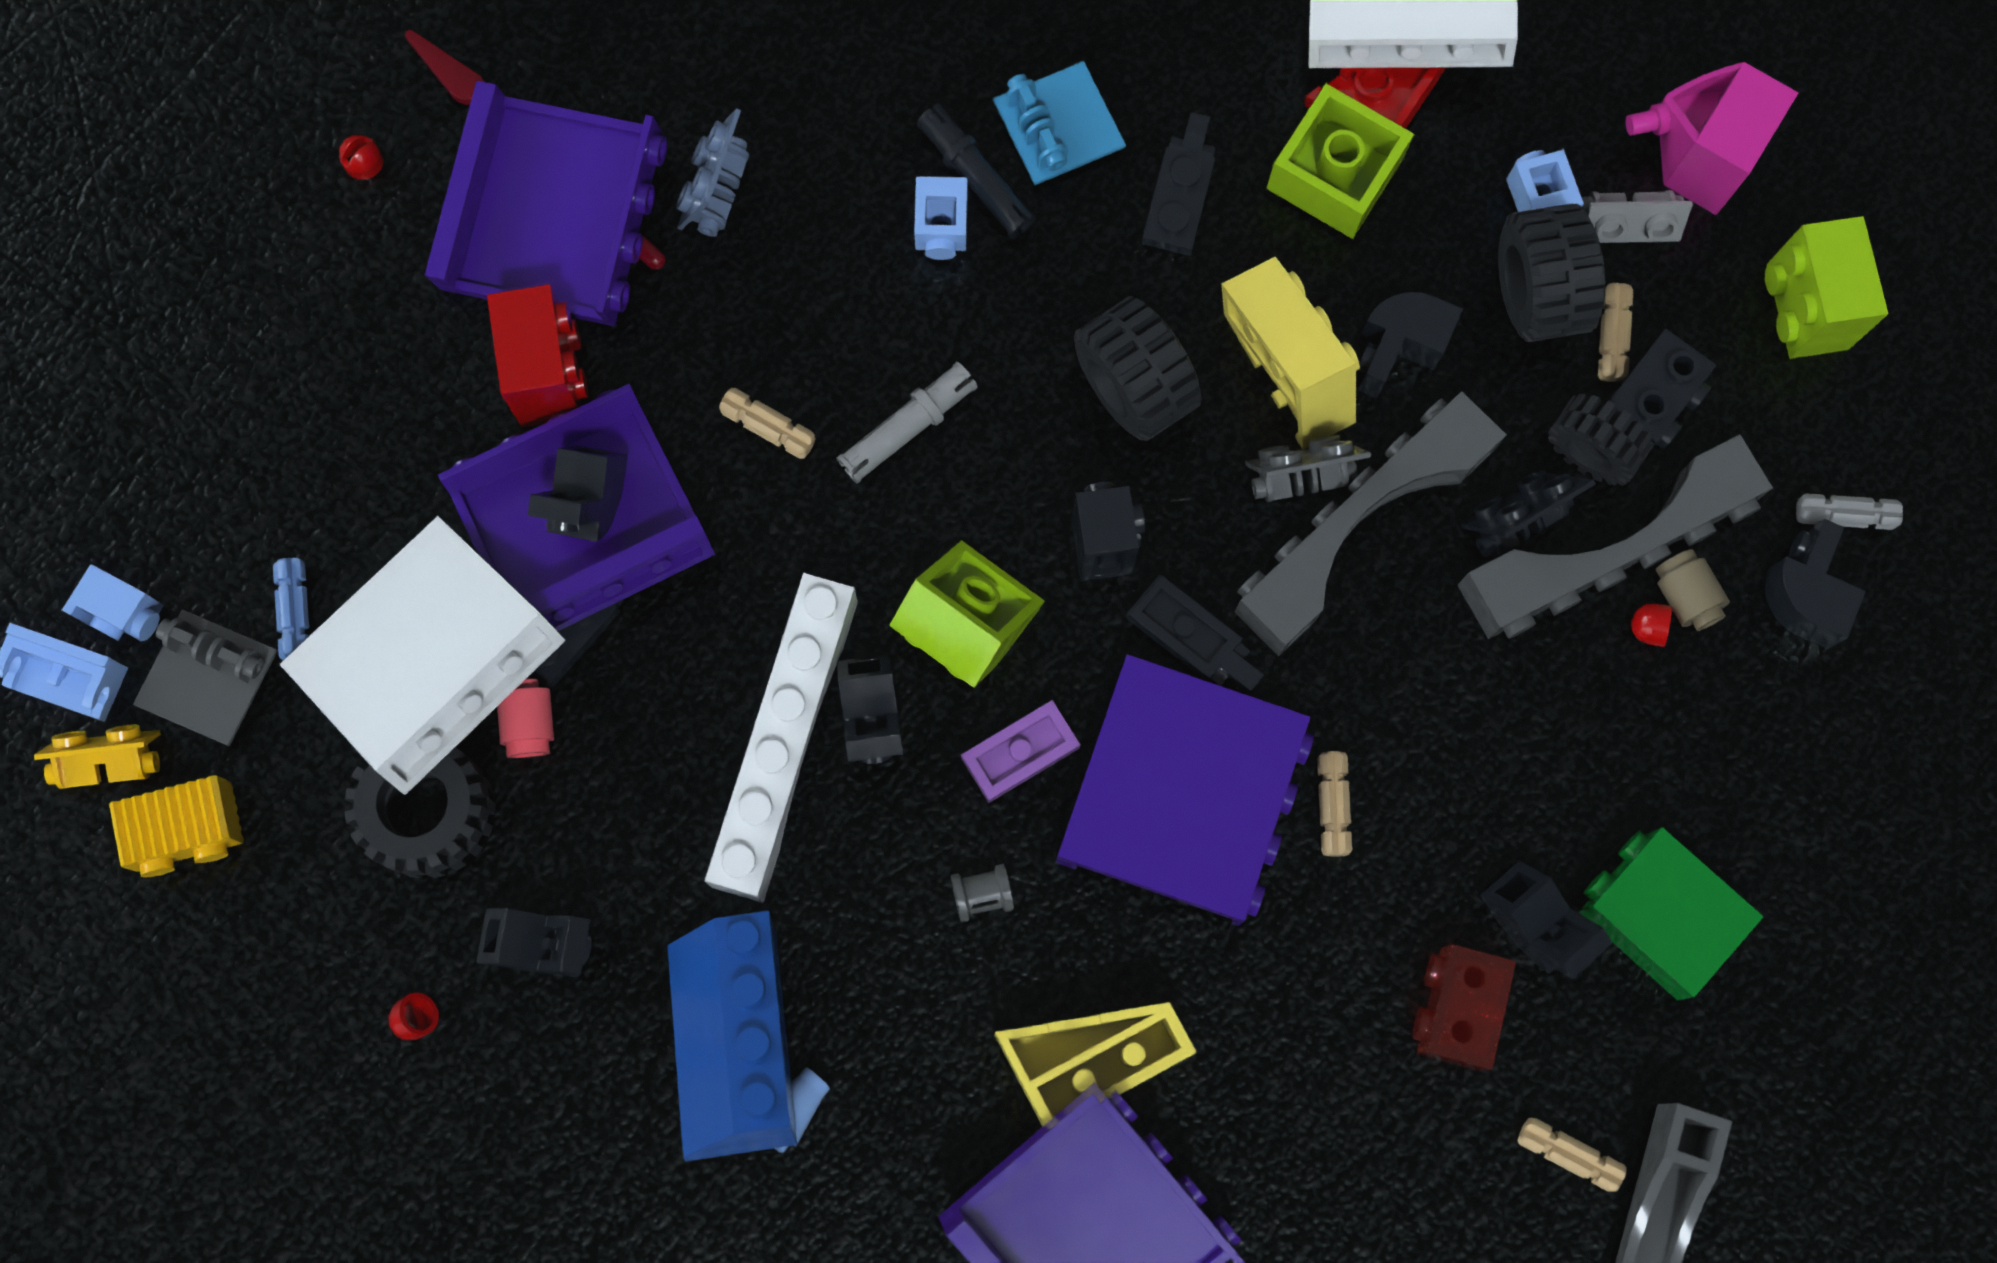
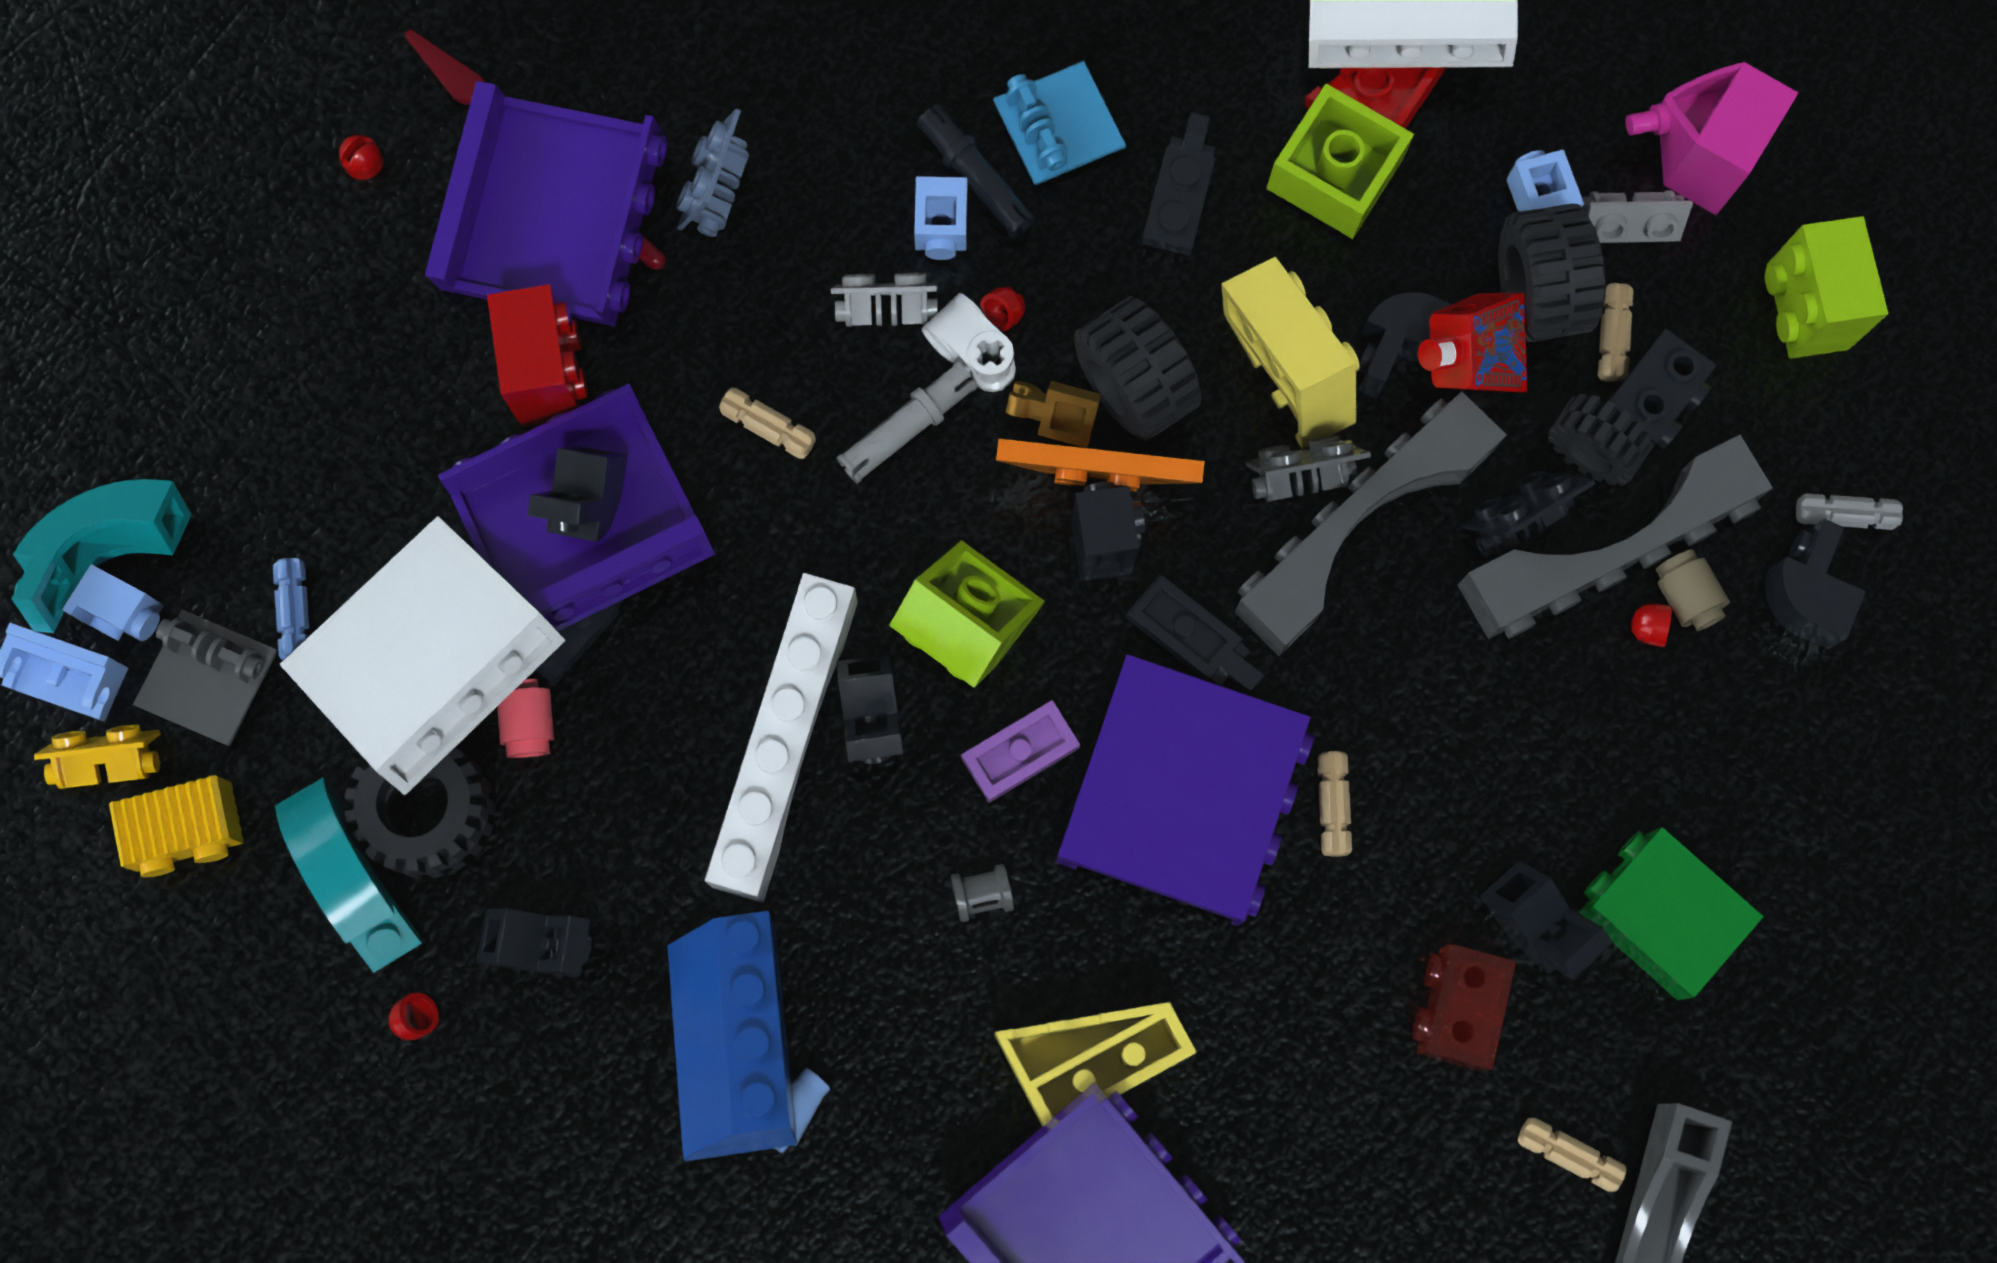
none -> teal arch [11,479,191,633]
none -> teal arch [275,778,422,973]
none -> light grey hinge [831,273,938,327]
none -> white piece [922,293,1016,392]
none -> red hinge [980,286,1025,332]
none -> orange wing [996,439,1205,492]
none -> pearl gold plate [1006,381,1101,448]
none -> red torso [1418,293,1527,392]

